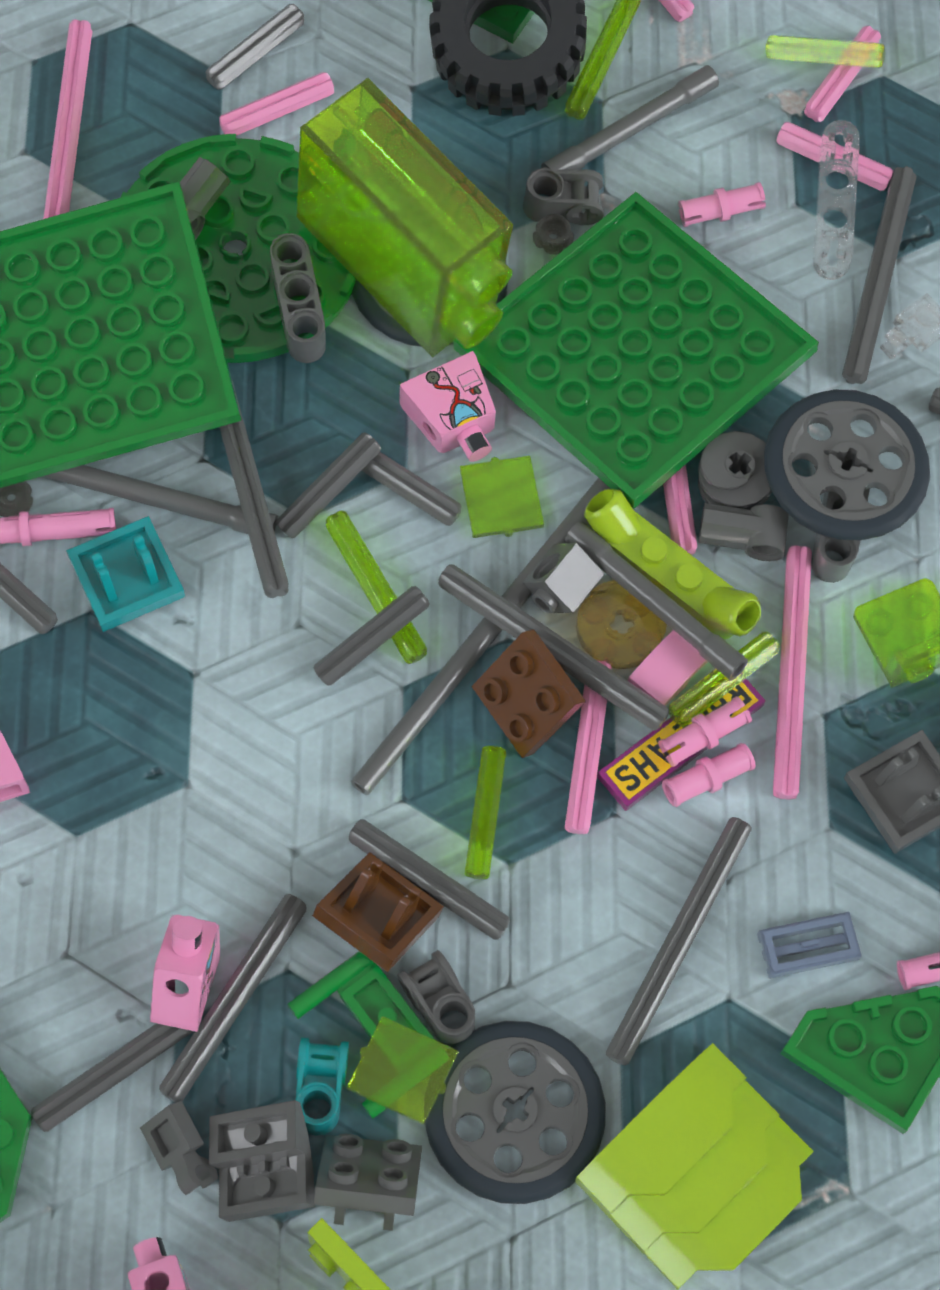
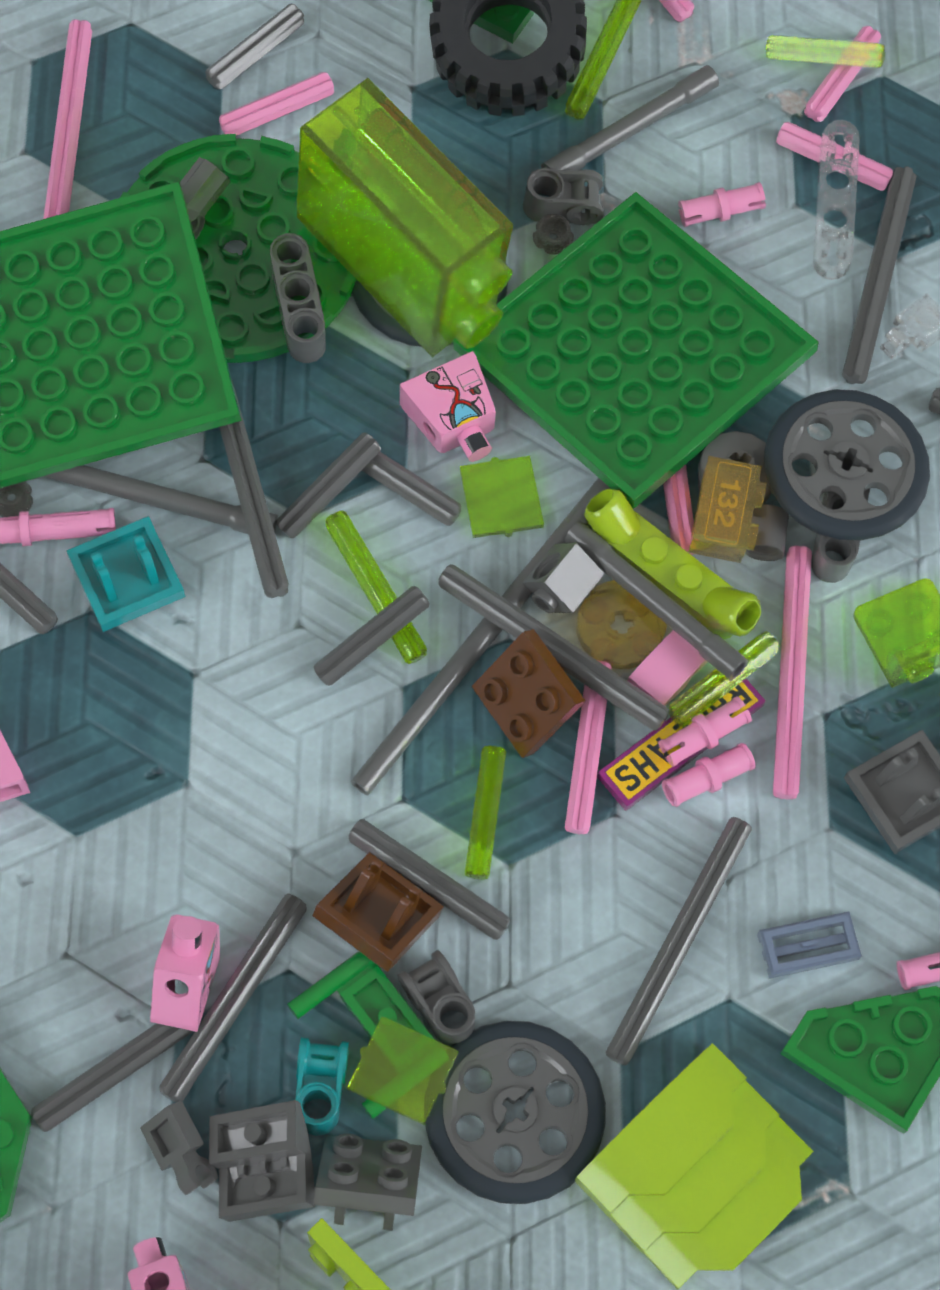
none -> clear yellow brick [688,456,767,563]

